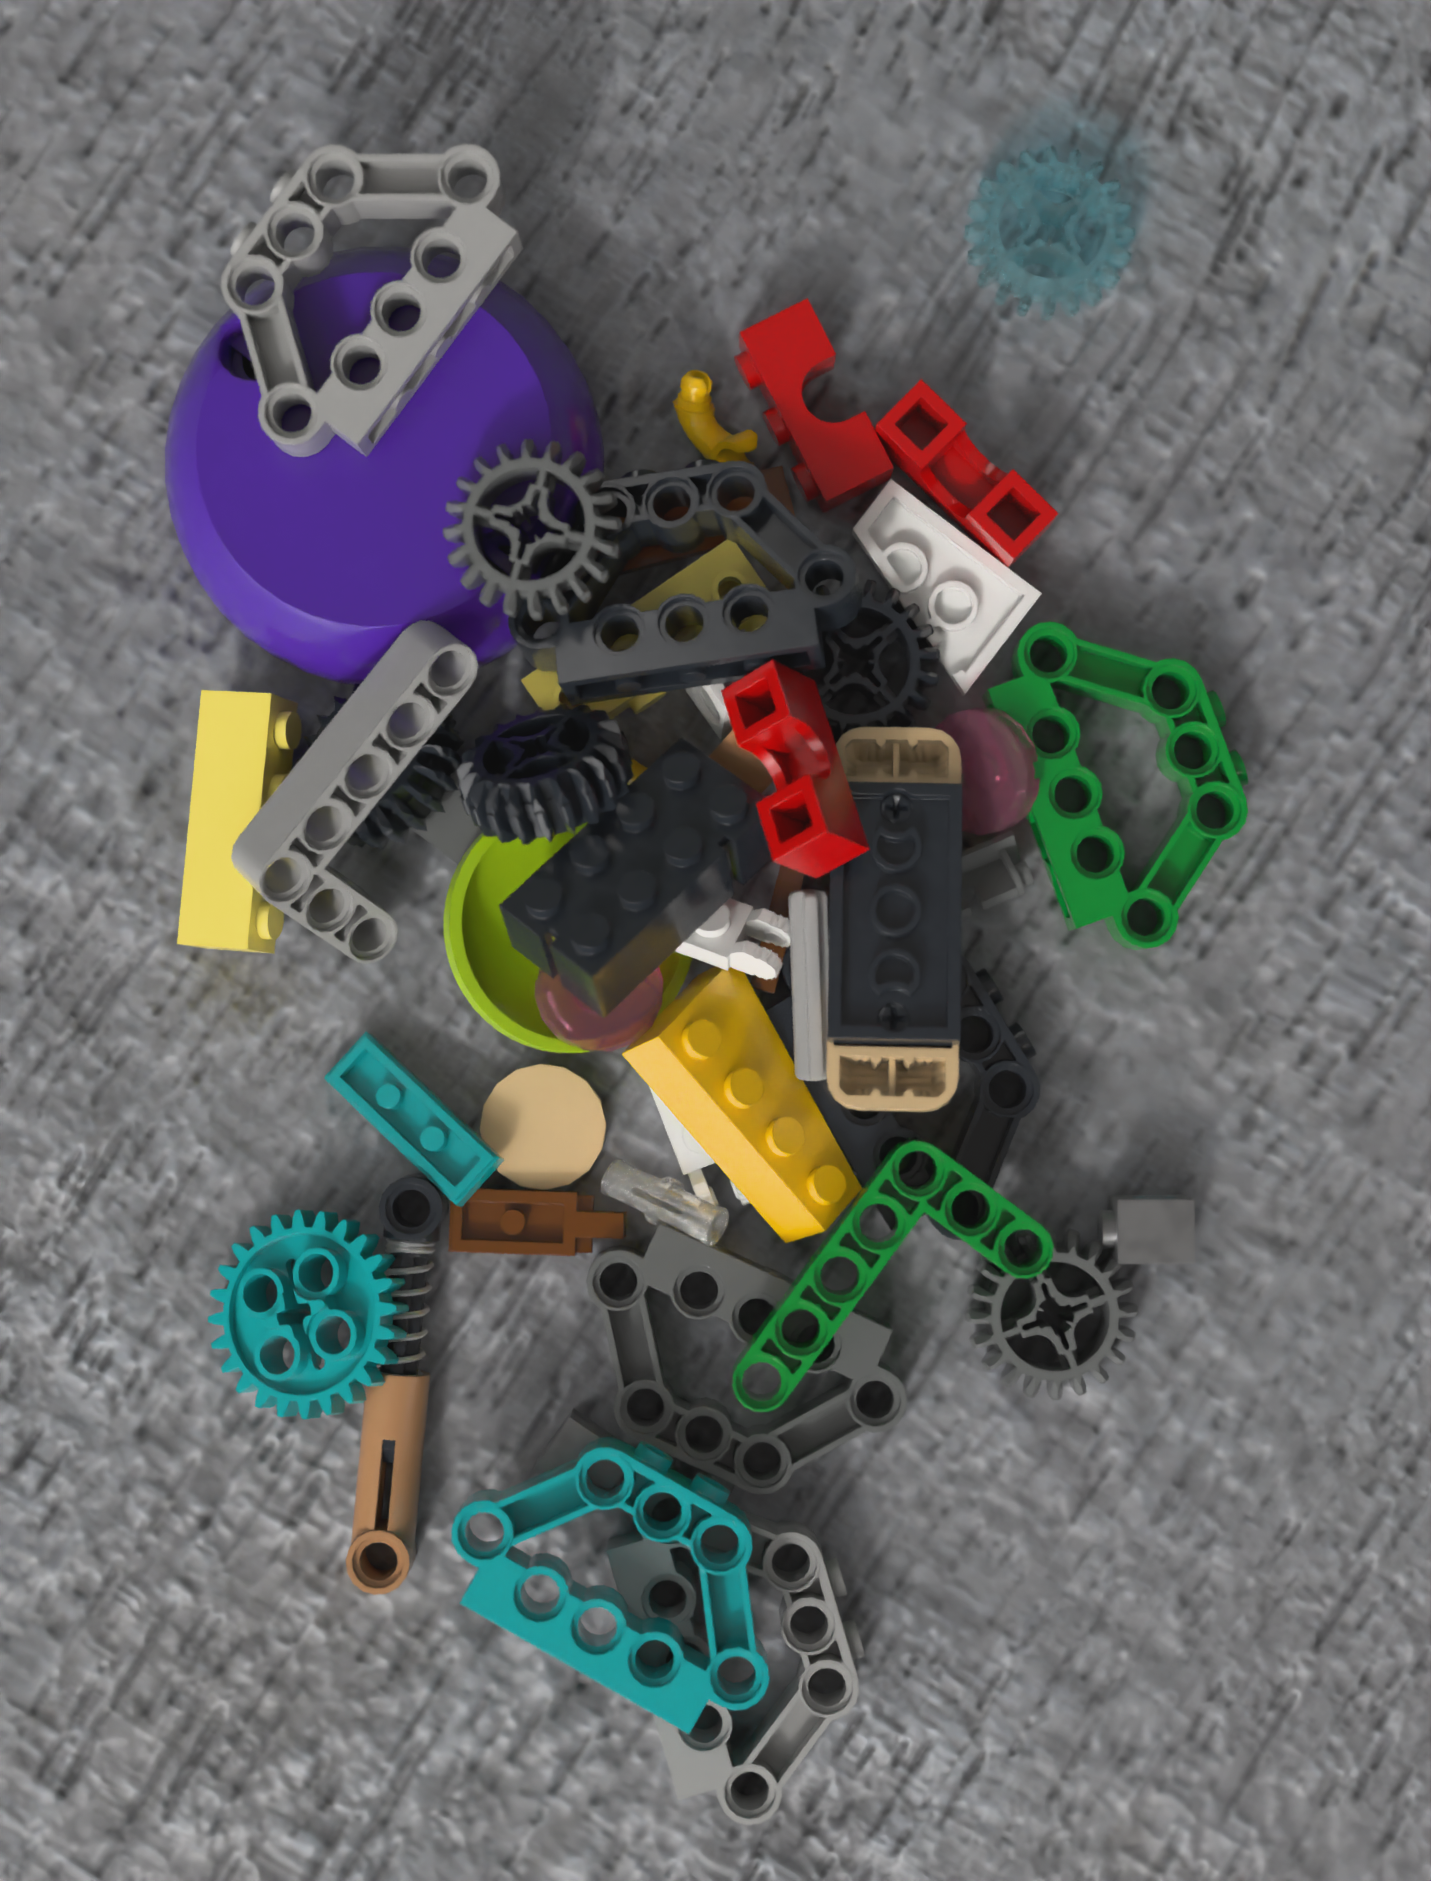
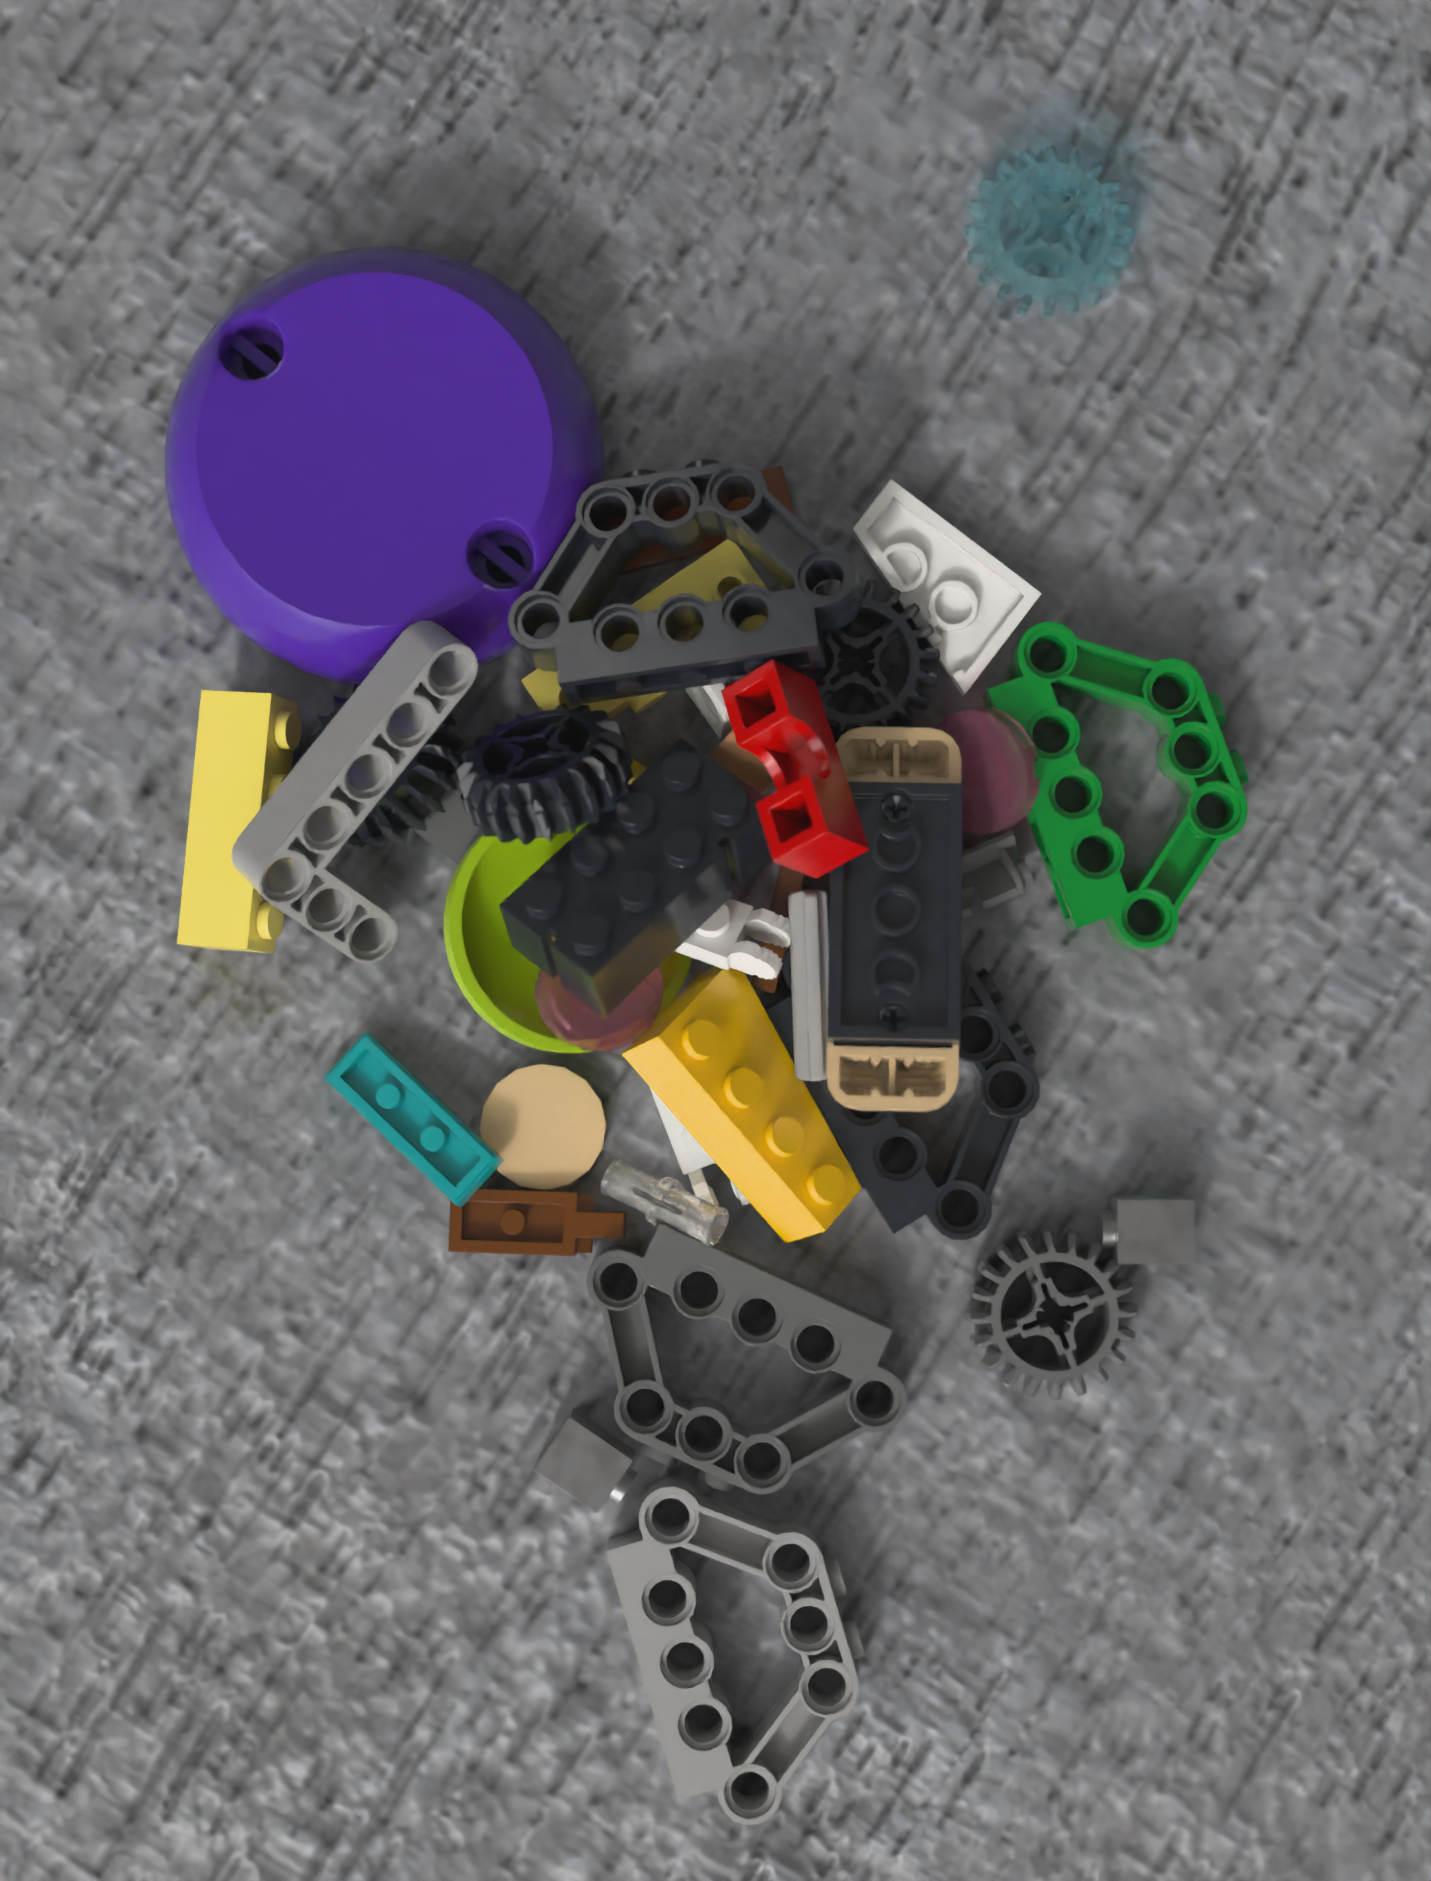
teal gear [208,1210,409,1419] -> none
light grey brick [221,144,523,457] -> none
medium nougat piece [346,1173,449,1595] -> none
dark grey gear [443,439,623,620] -> none
teal brick [451,1437,769,1734] -> none
yellow piece [673,370,758,466] -> none
green beam [732,1139,1053,1412] -> none
red arch [734,298,894,513] -> none
red arch [875,379,1059,568] -> none

